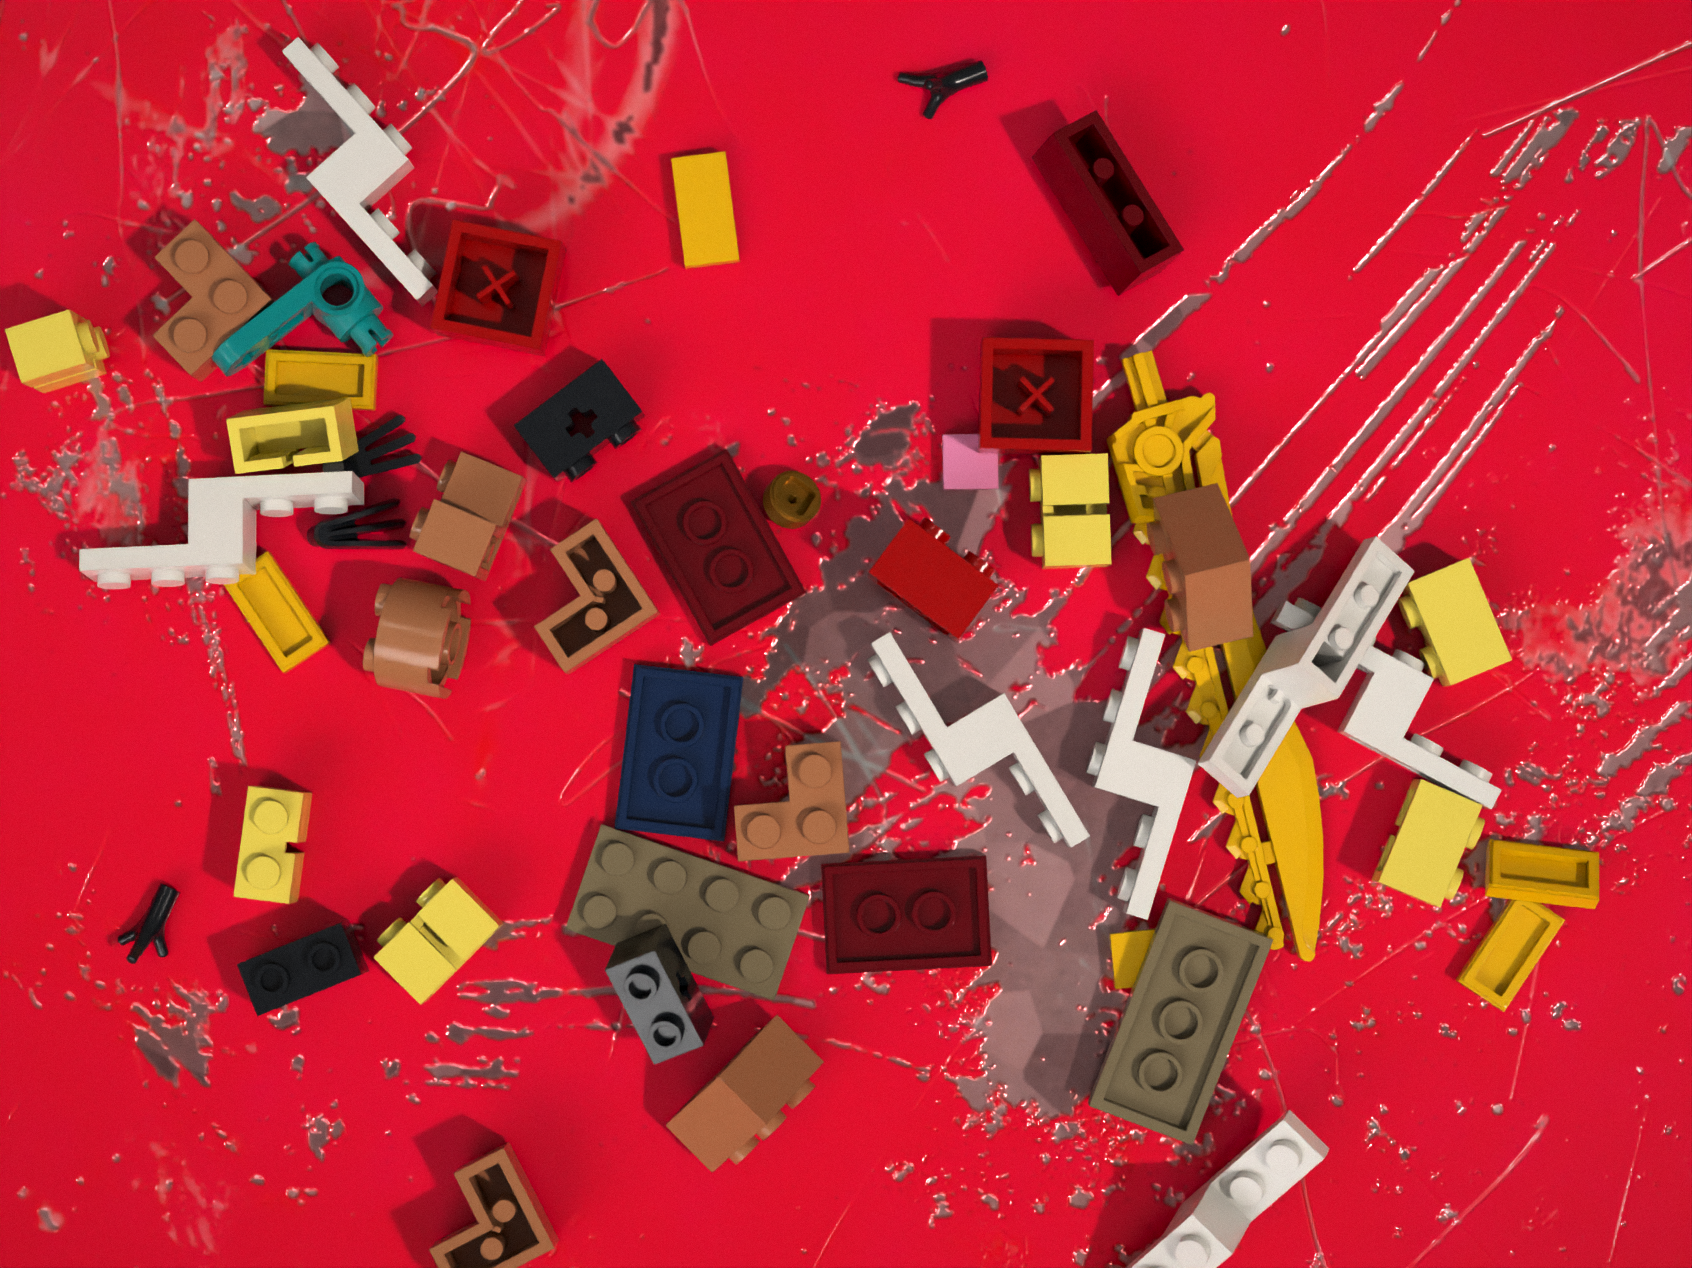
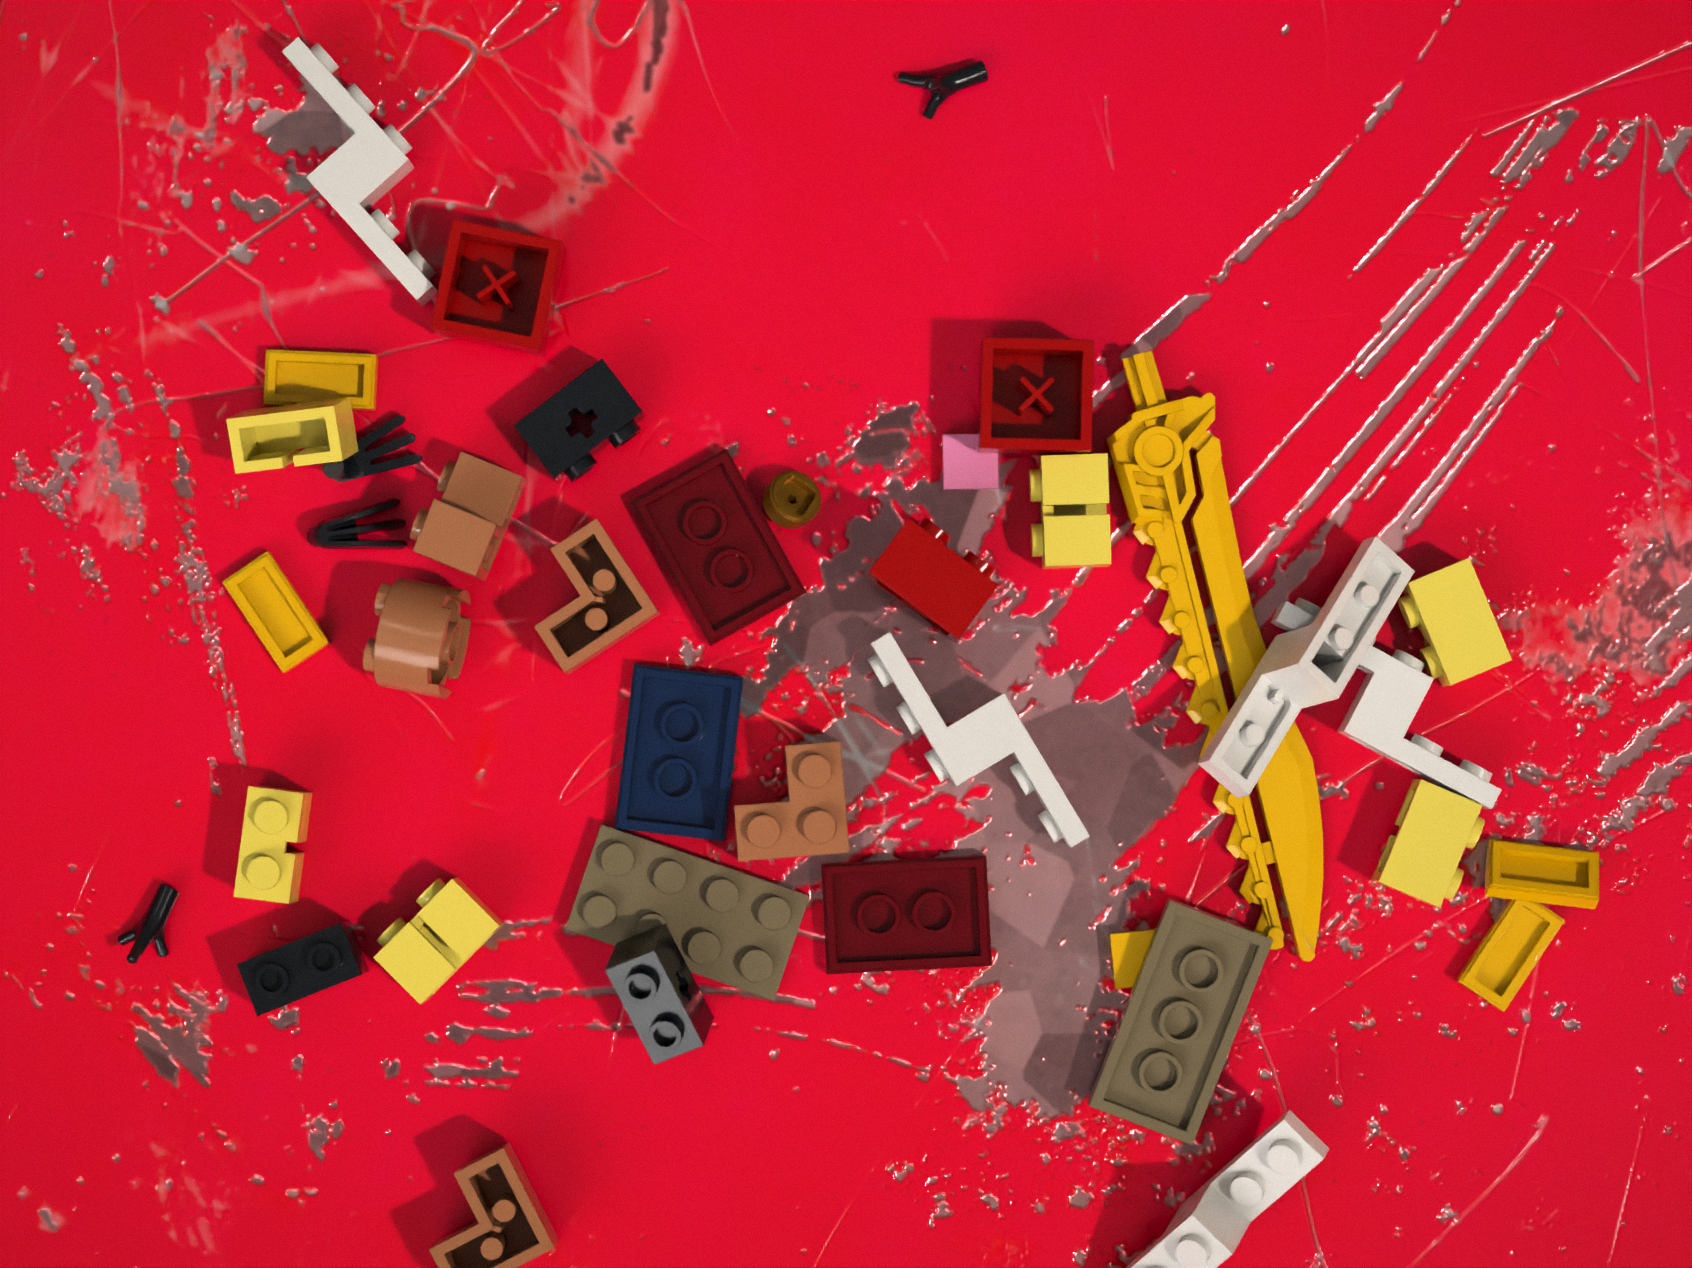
light yellow piece [5,309,110,393] -> none
white bracket [79,471,364,589] -> none
nougat brick [152,219,275,382] -> none
teal piece [211,242,393,376] -> none
nougat brick [666,1015,823,1173] -> none
yellow tile [671,151,740,269] -> none
dark red brick [1031,110,1184,296] -> none
white bracket [1086,628,1196,920] -> none
nougat brick [1147,483,1253,652] -> none

